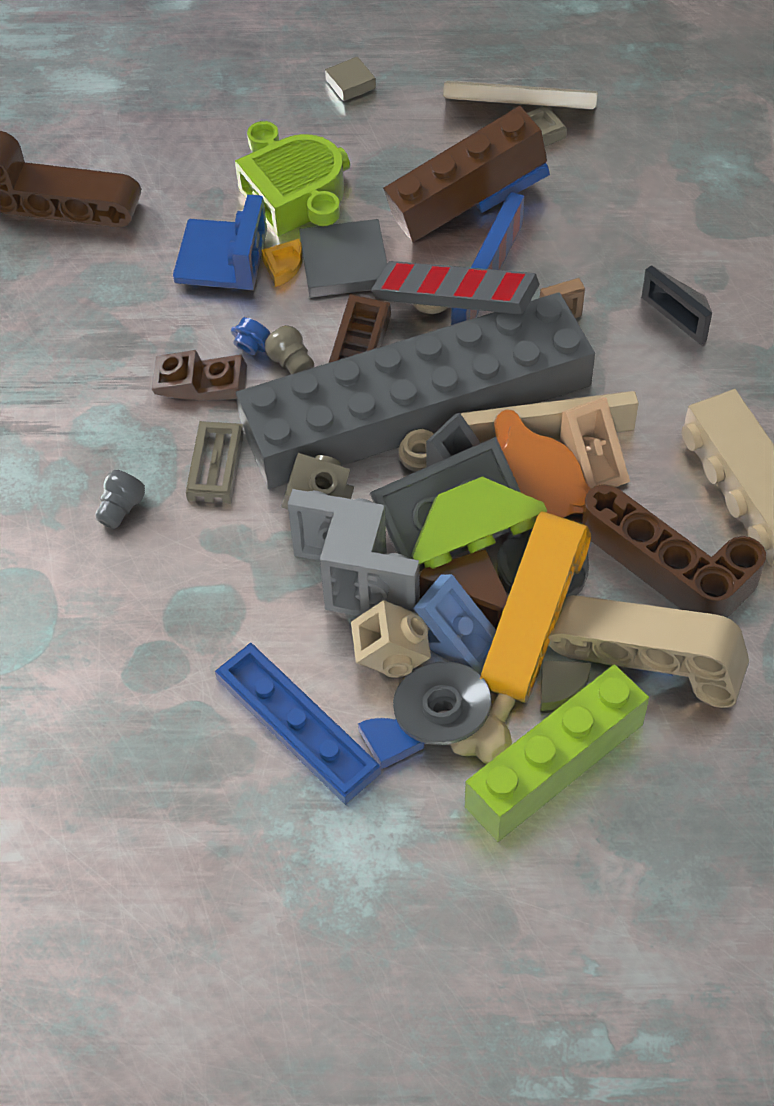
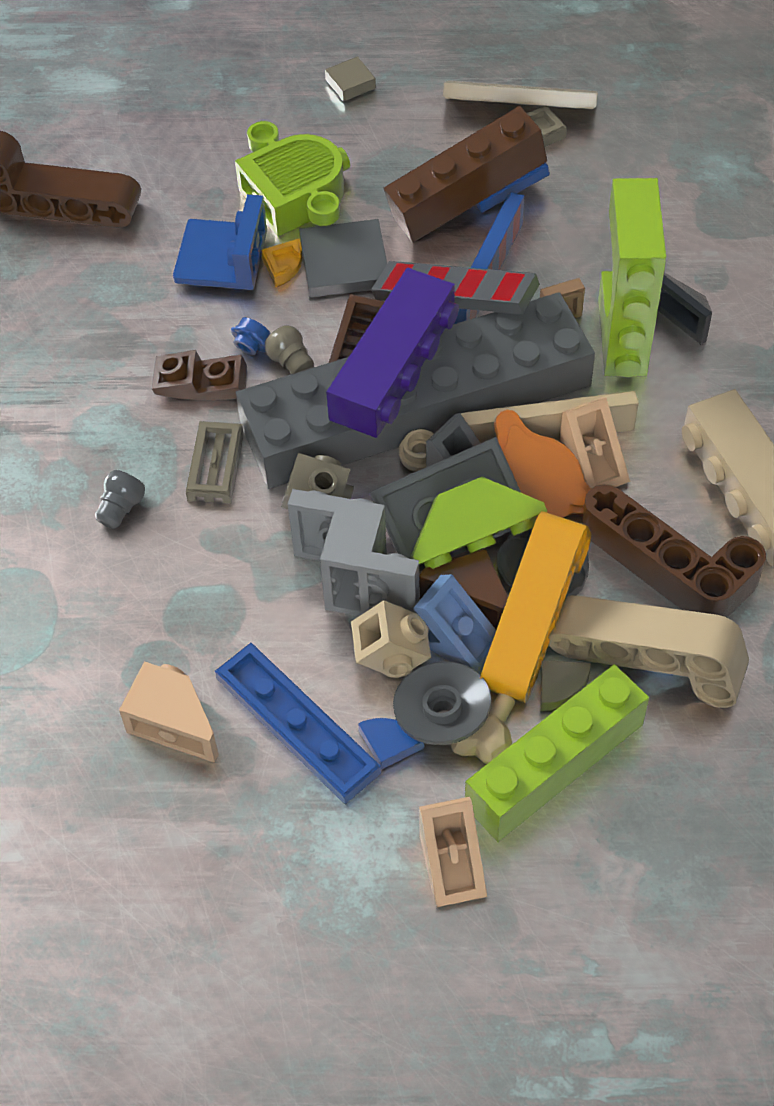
none -> light nougat slope [119,661,219,763]
none -> dark purple brick [326,267,459,438]
none -> light nougat slope [419,796,487,907]
none -> lime arch [598,178,666,377]

